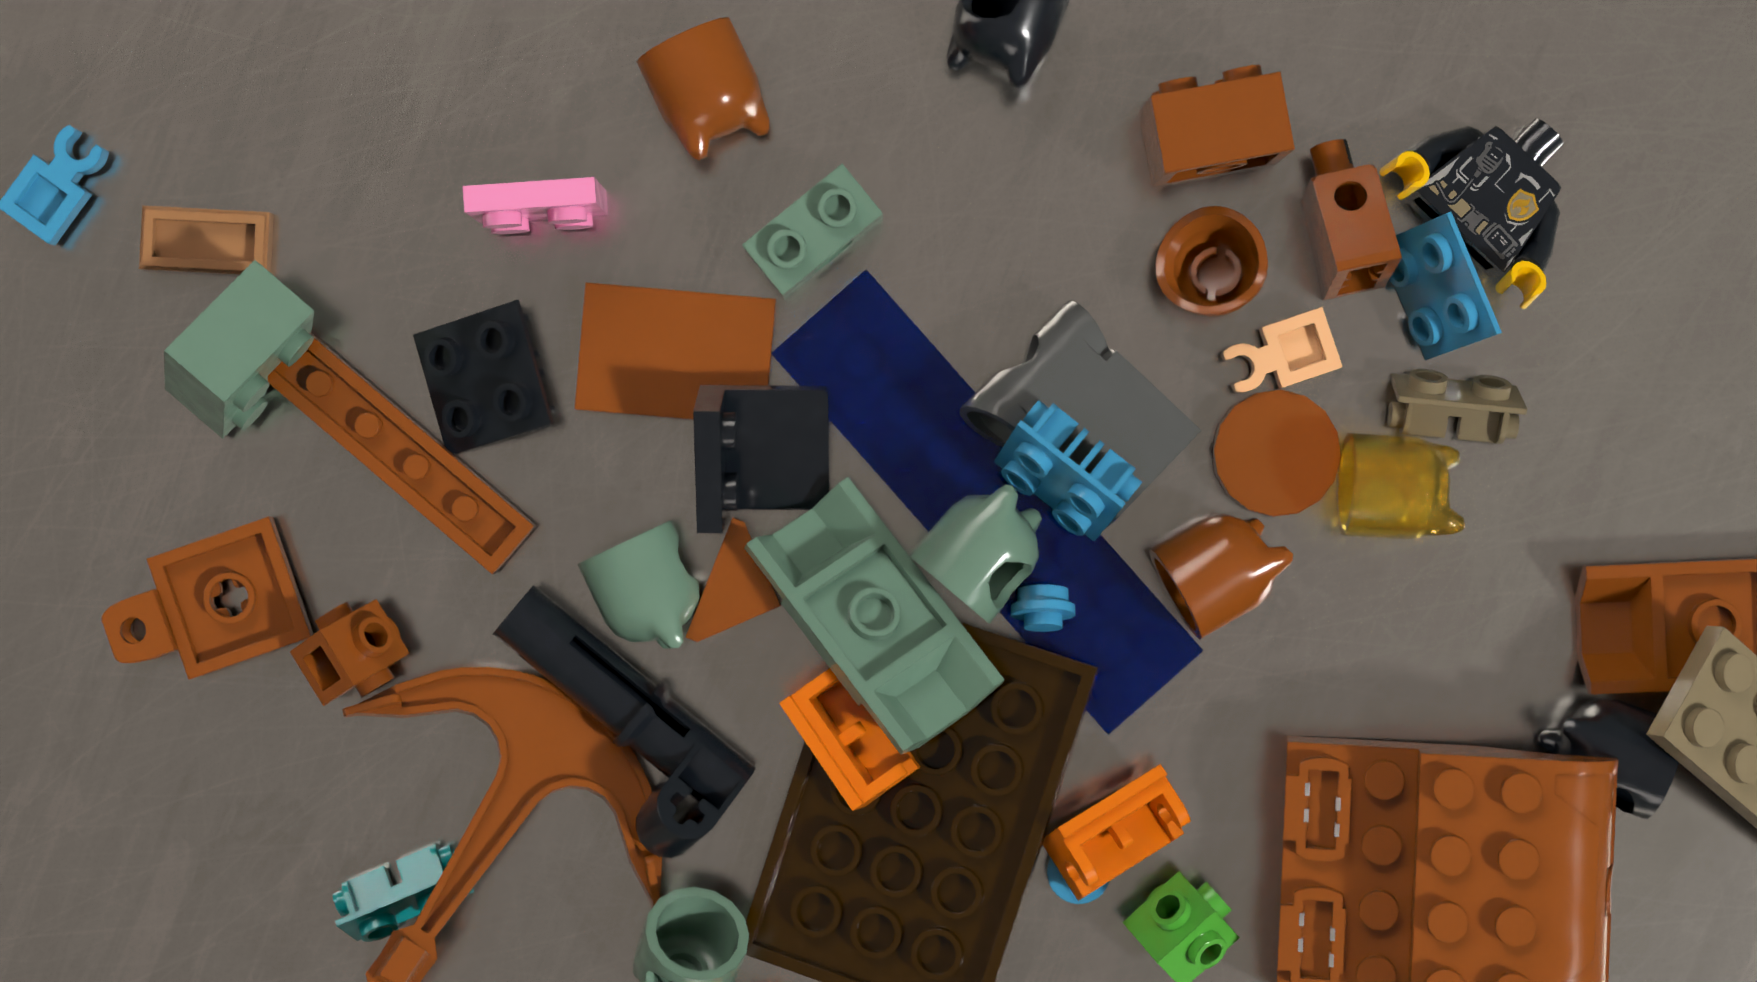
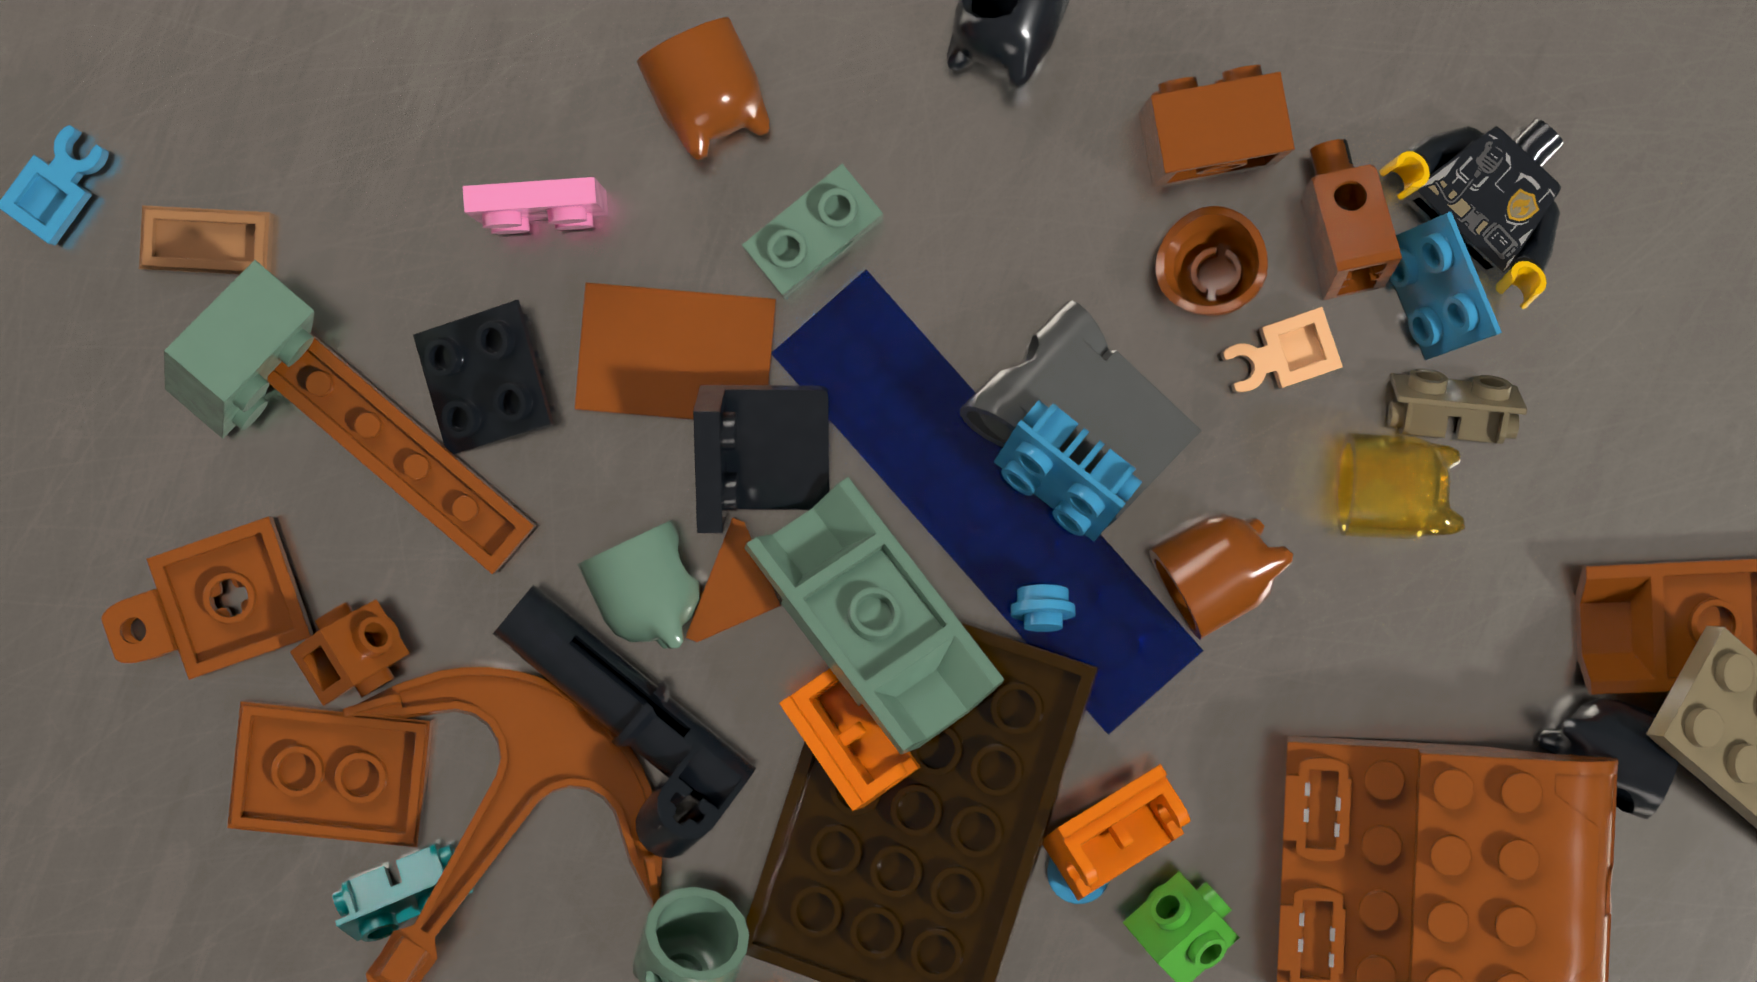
sand green piece [909,484,1042,624] -> none
dark orange tile [1213,390,1341,517] -> none
none -> dark orange tile [227,700,434,848]

